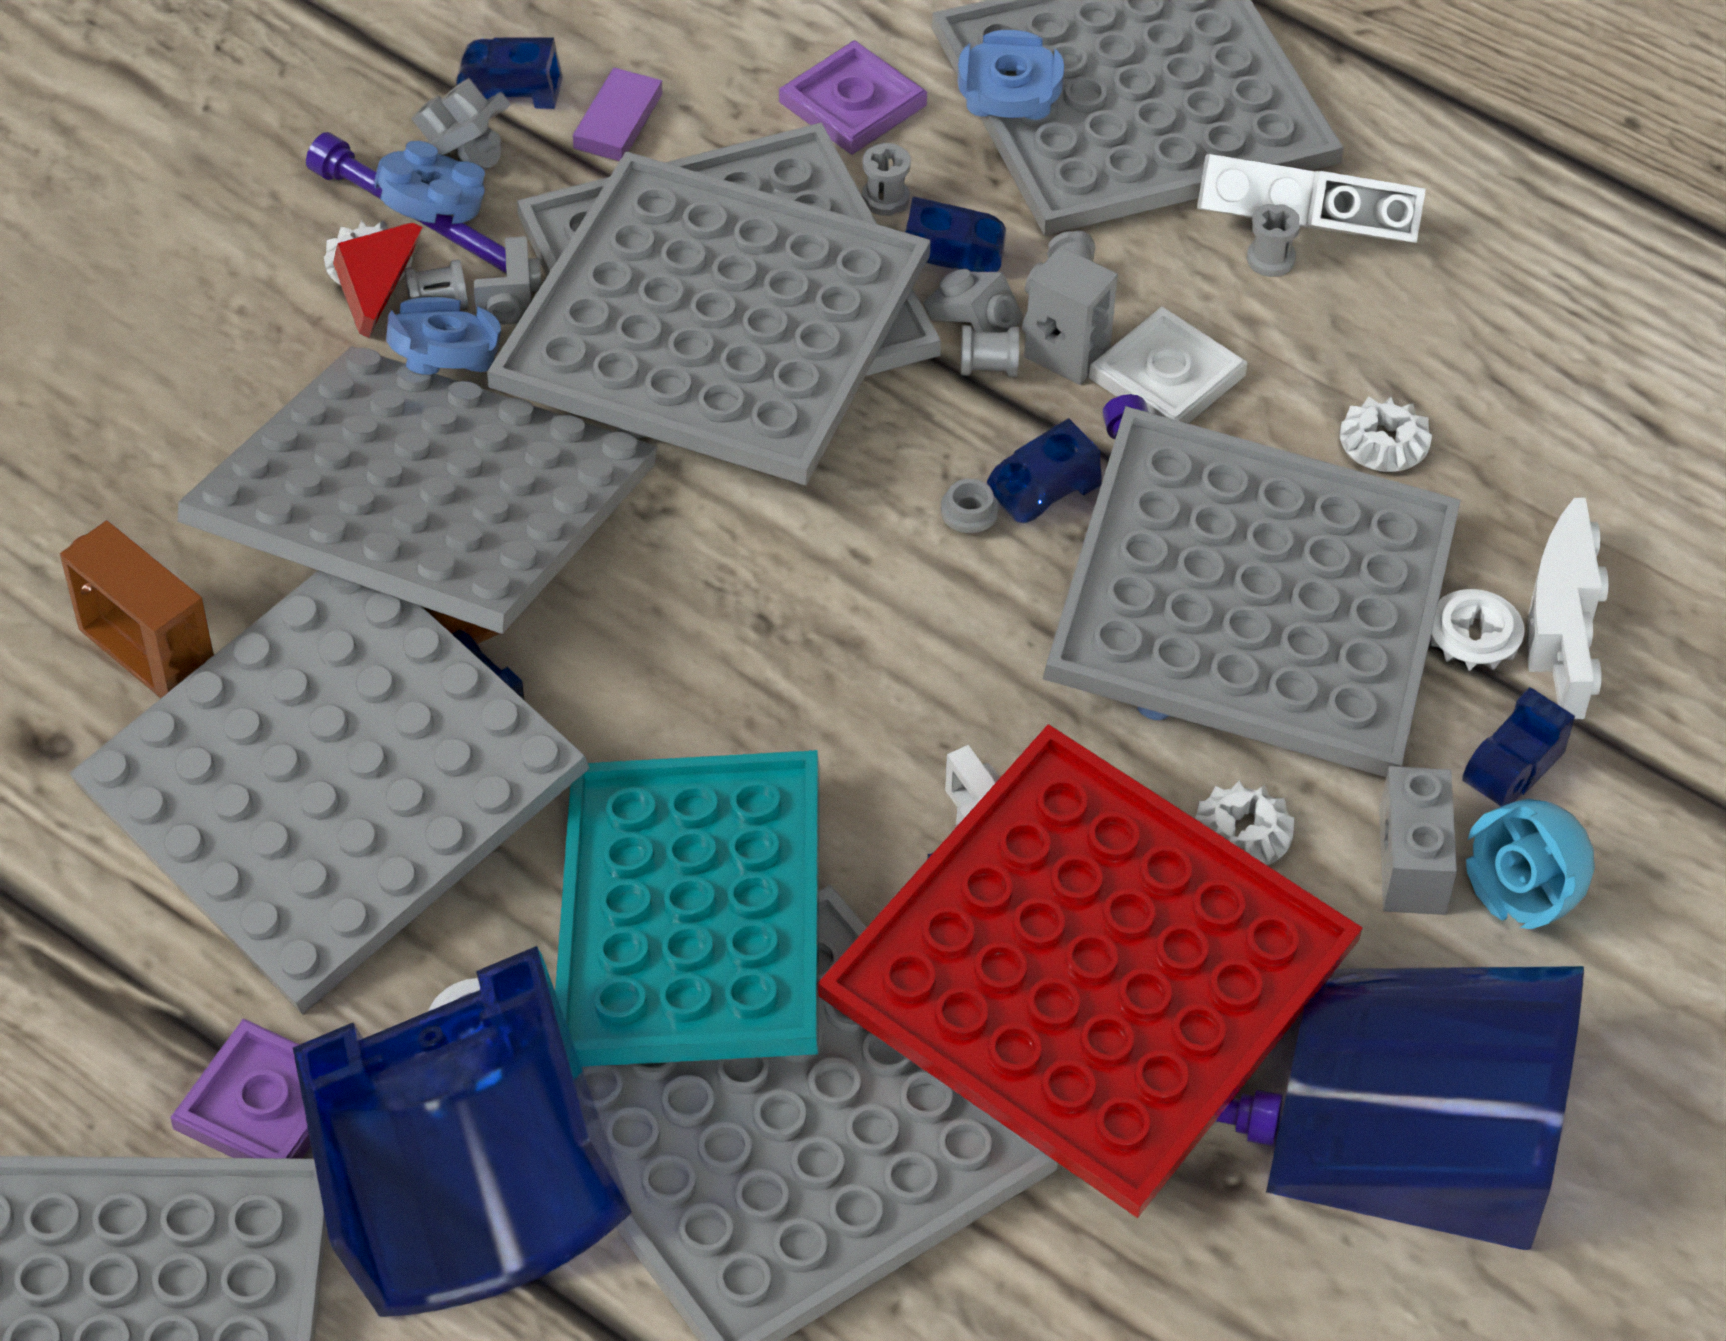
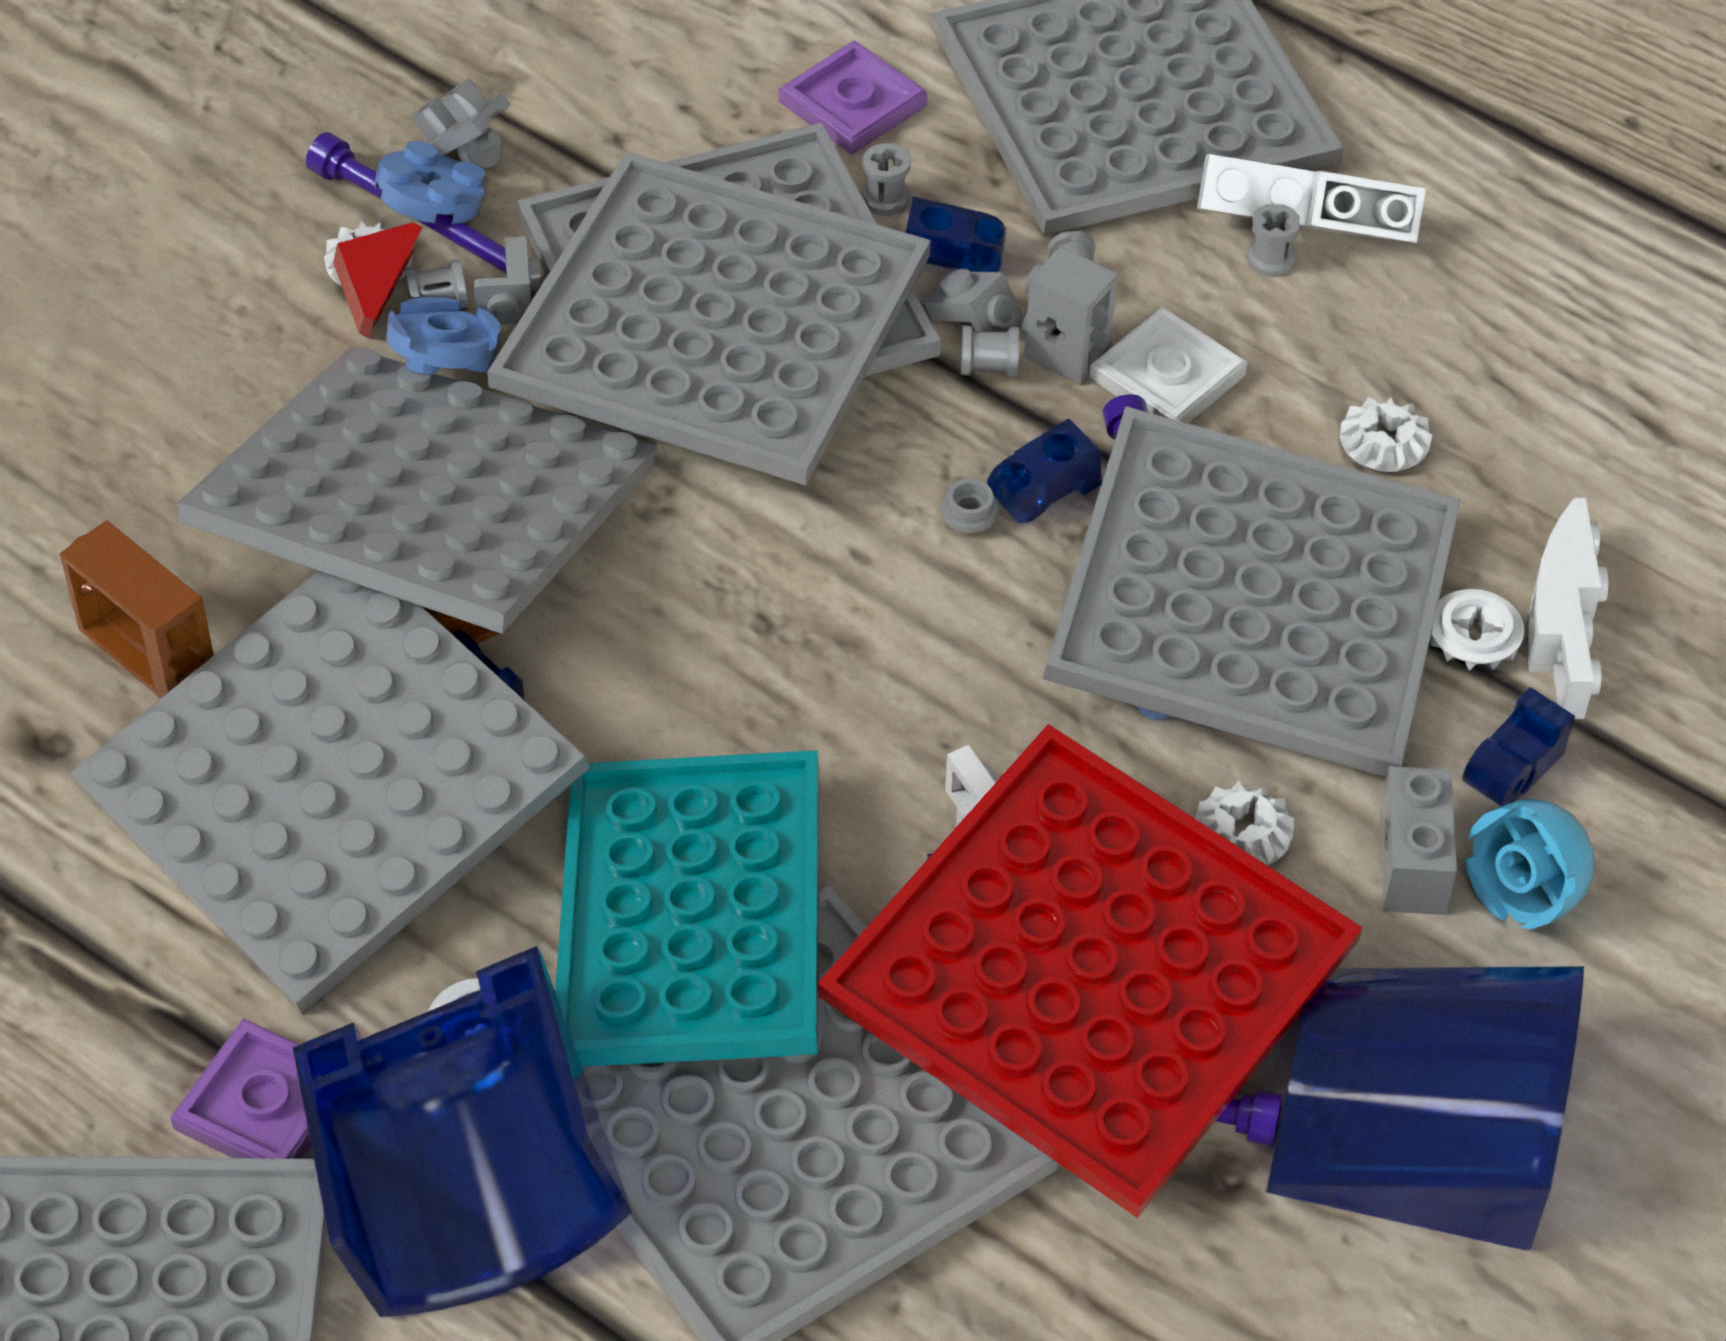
clear blue leg [456,37,563,109] -> none
medium lavender tile [573,67,663,161] -> none
medium blue plate [957,30,1064,120] -> none

